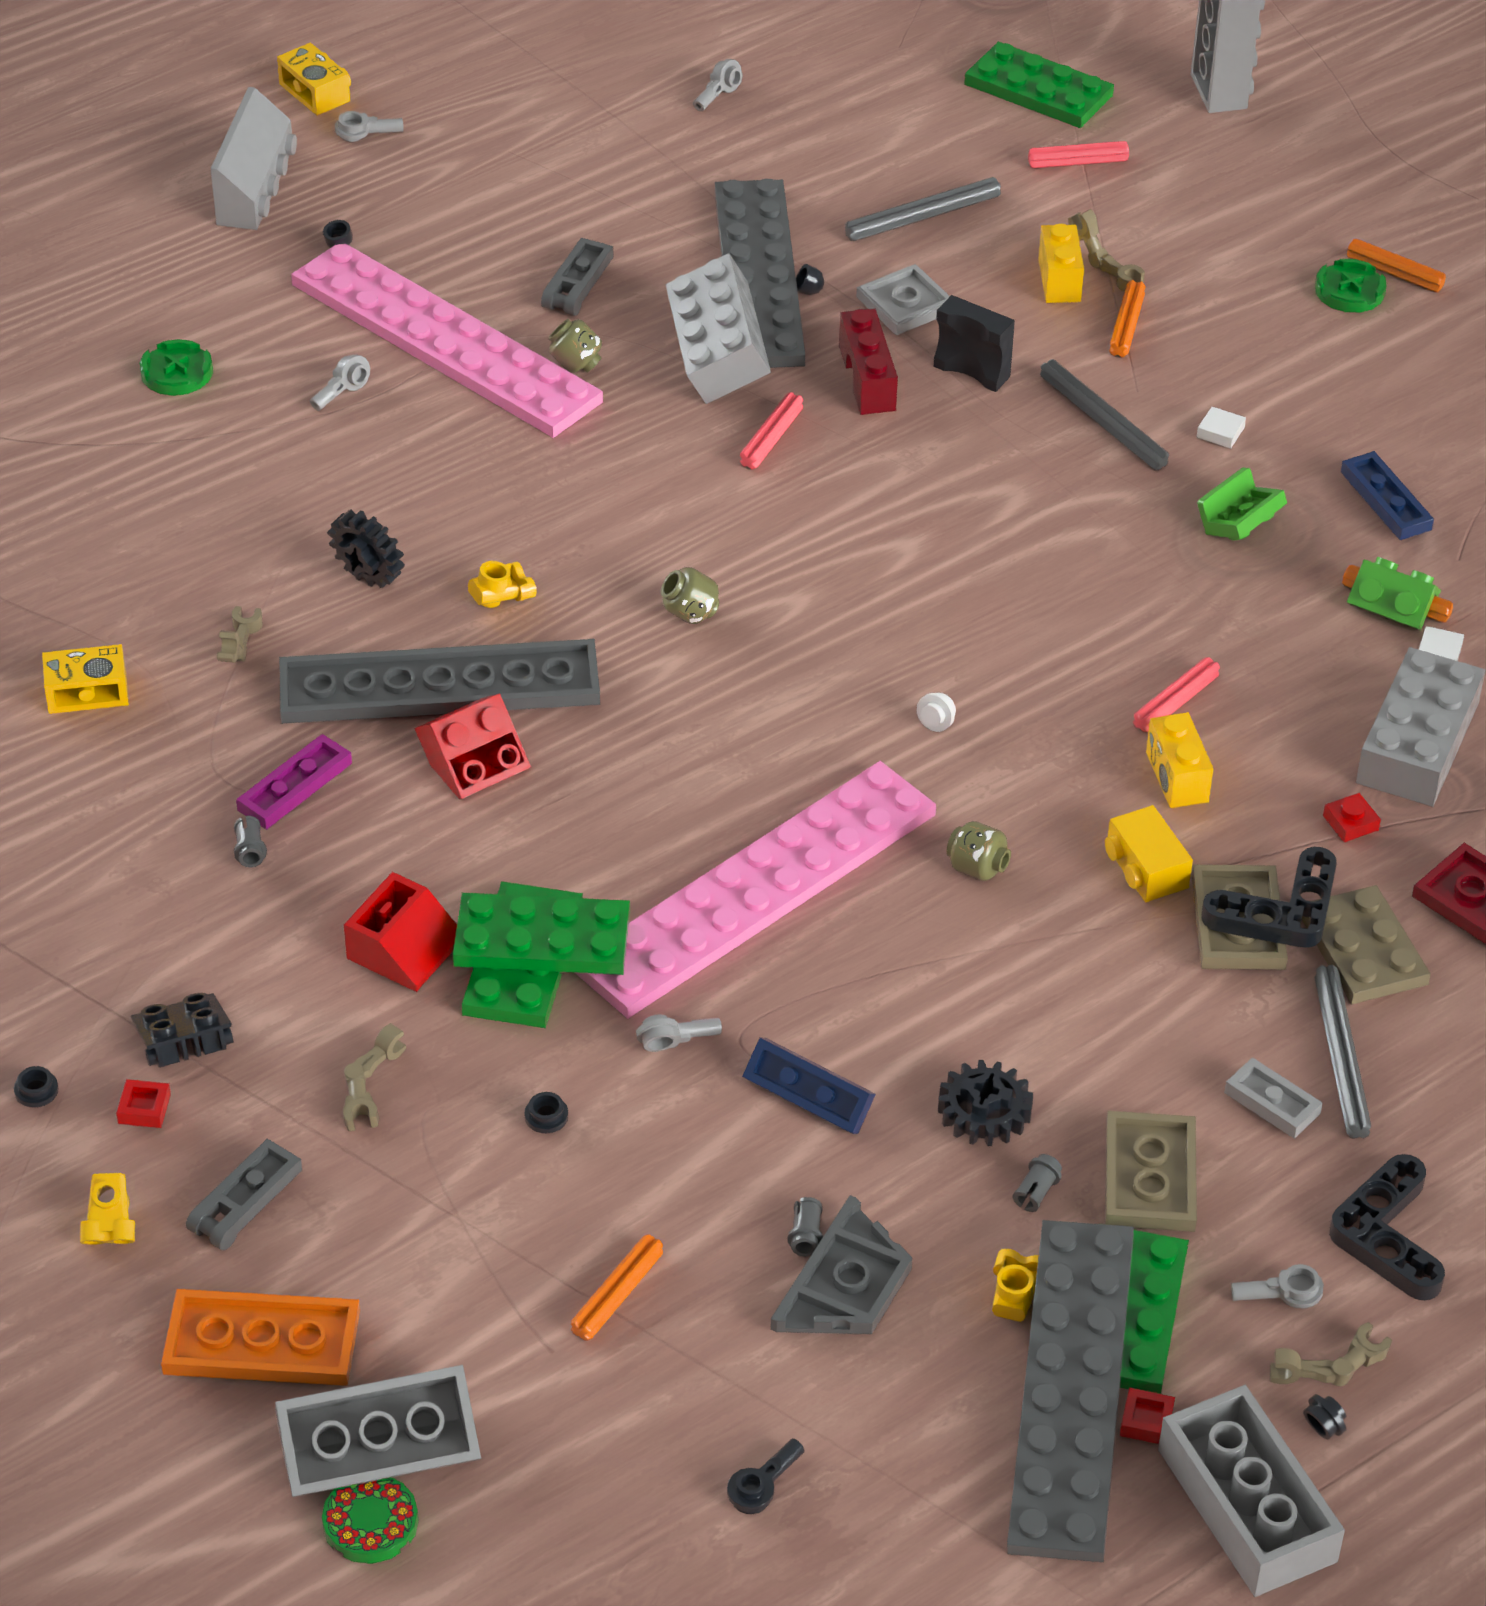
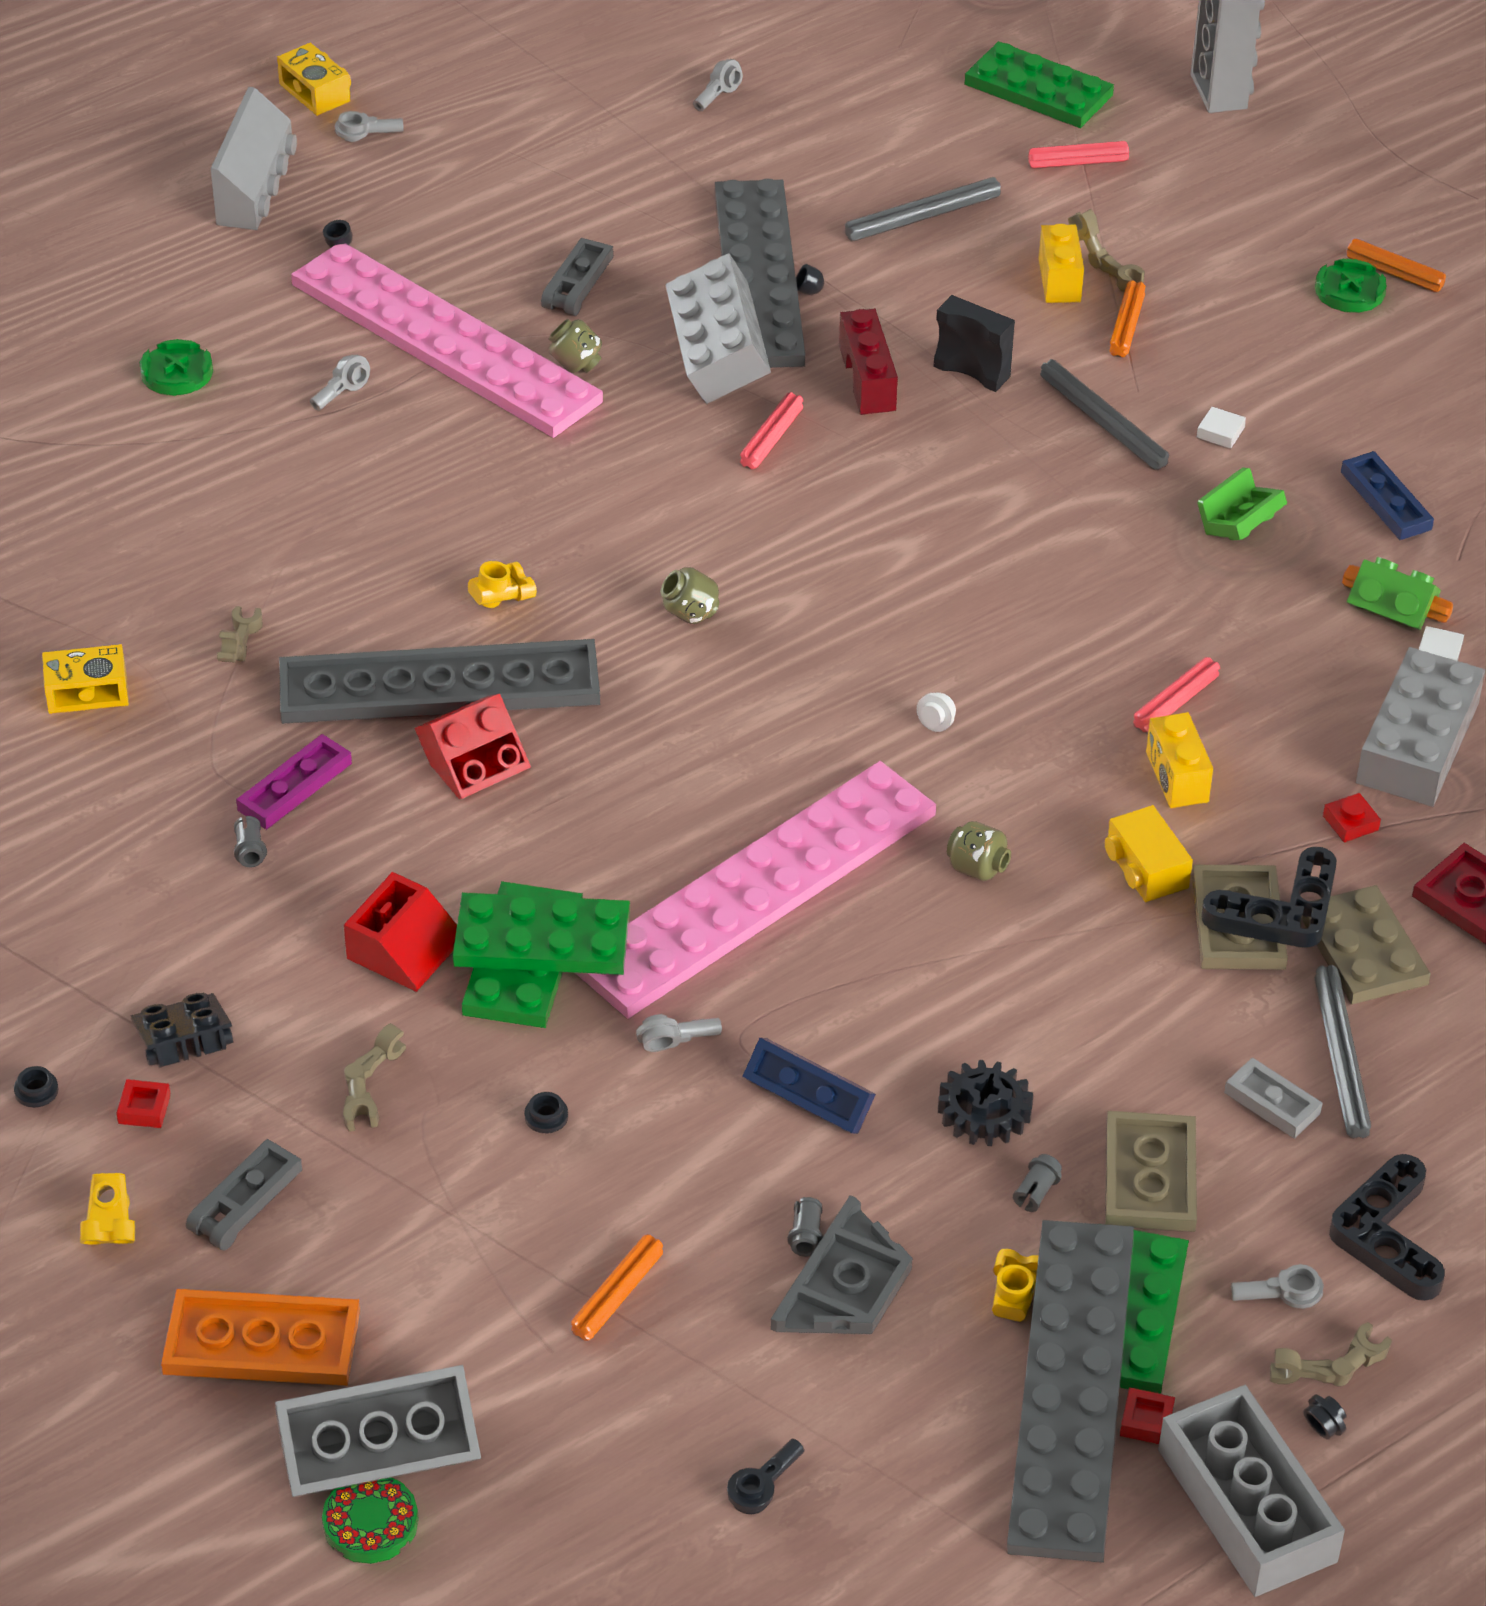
black gear [327,509,405,588] -> none
light grey plate [856,264,950,335] -> none

